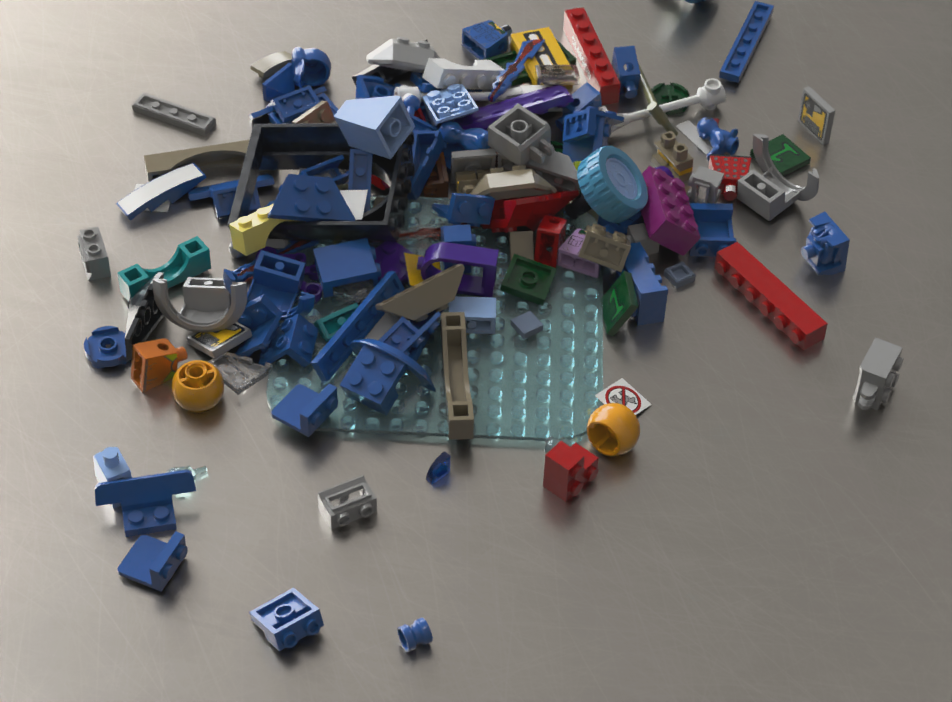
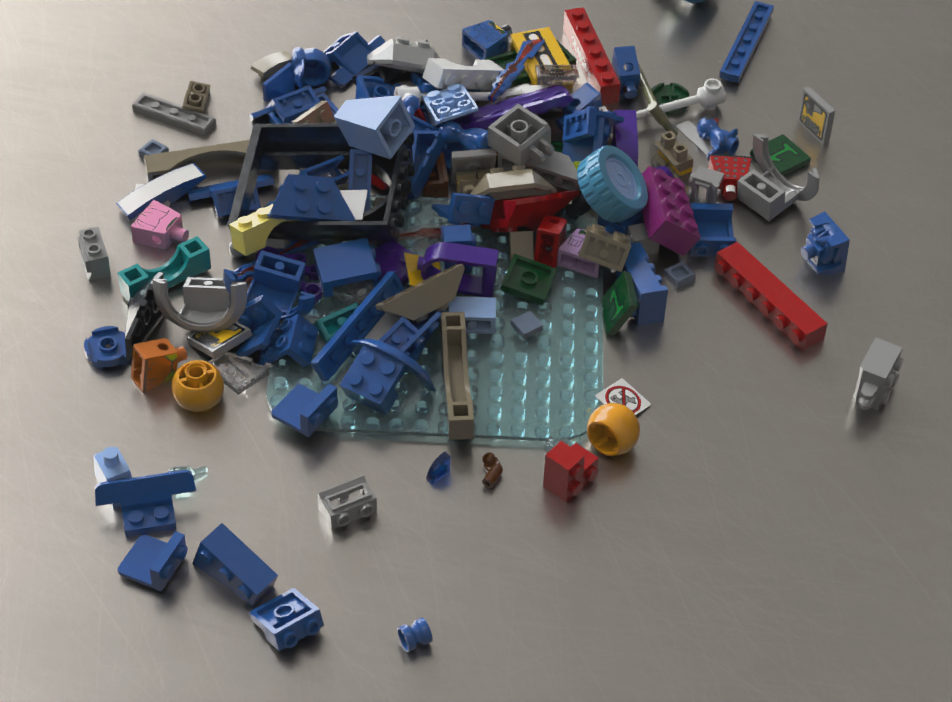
none -> bright pink torso [131,200,189,250]
none -> sand blue tile [138,139,169,159]
none -> dark tan slope [182,81,210,113]
none -> blue wedge [192,523,278,606]
none -> blue plate [324,31,386,87]
none -> reddish brown arm [482,452,503,488]
none -> dark purple window [612,110,638,167]

